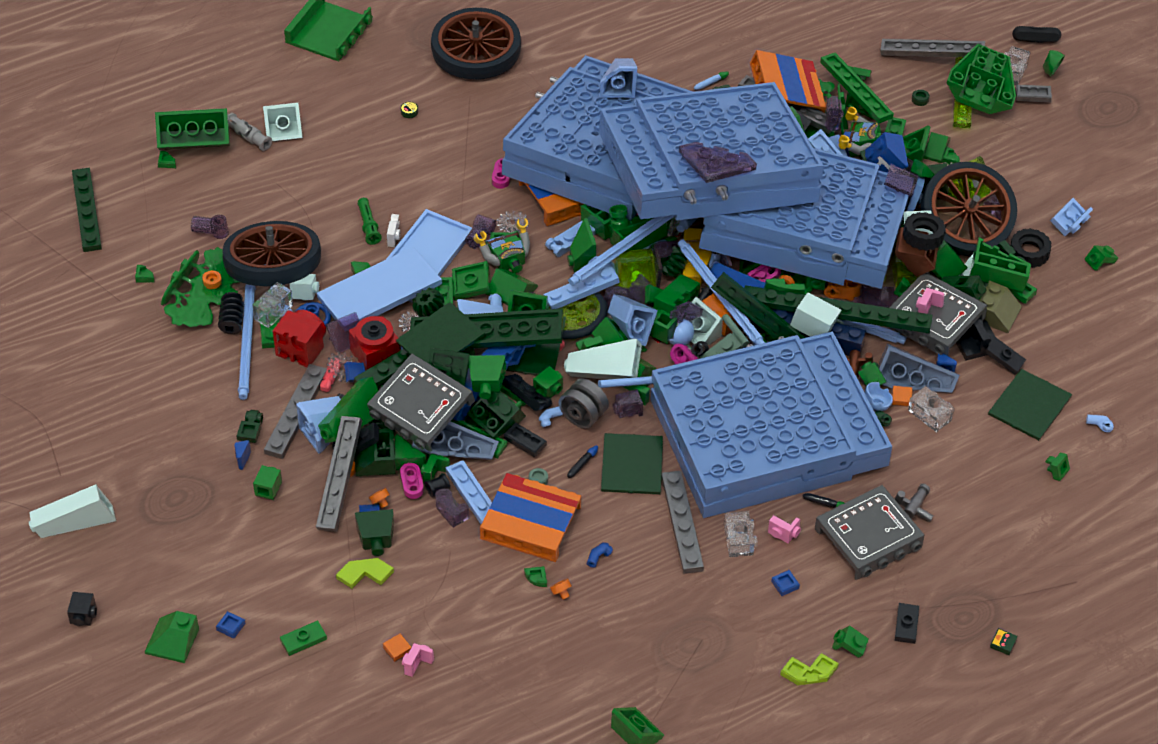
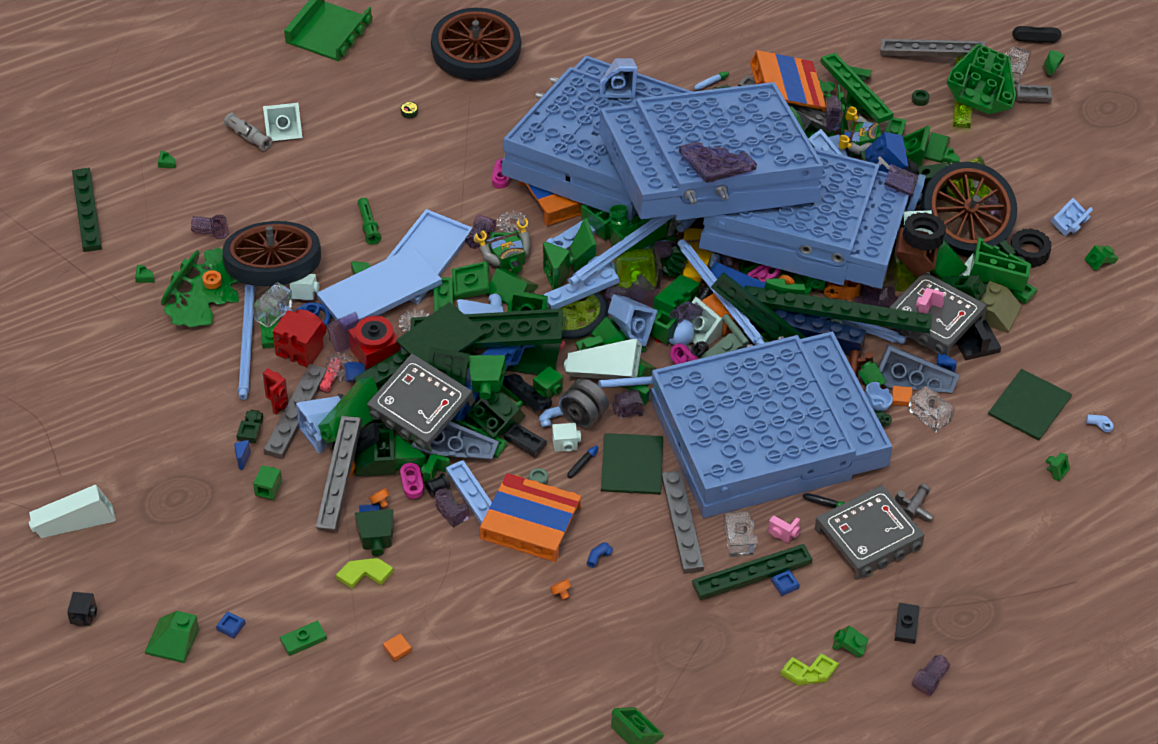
green slope [155,108,230,150] -> none
black piece [218,292,245,334] -> none
white plate [387,214,400,247] -> none
bright pink bracket [402,643,434,677] -> none
dark green gear [412,287,445,317] -> none
green tile [524,566,547,587] -> none
green tile [645,284,662,304] -> none
light aqua slope [790,293,842,337] -> none
green tile [894,277,911,297] -> none
green slope [911,159,935,178] -> none
black plate [985,337,1026,375] -> none
dark green tile [990,628,1018,655] -> none
none -> red bracket [263,368,288,415]
none -> green slope [543,242,570,290]
none -> light aqua brick [552,423,581,452]
none -> dark green plate [692,544,813,600]
none -> clear purple piece [911,655,950,696]

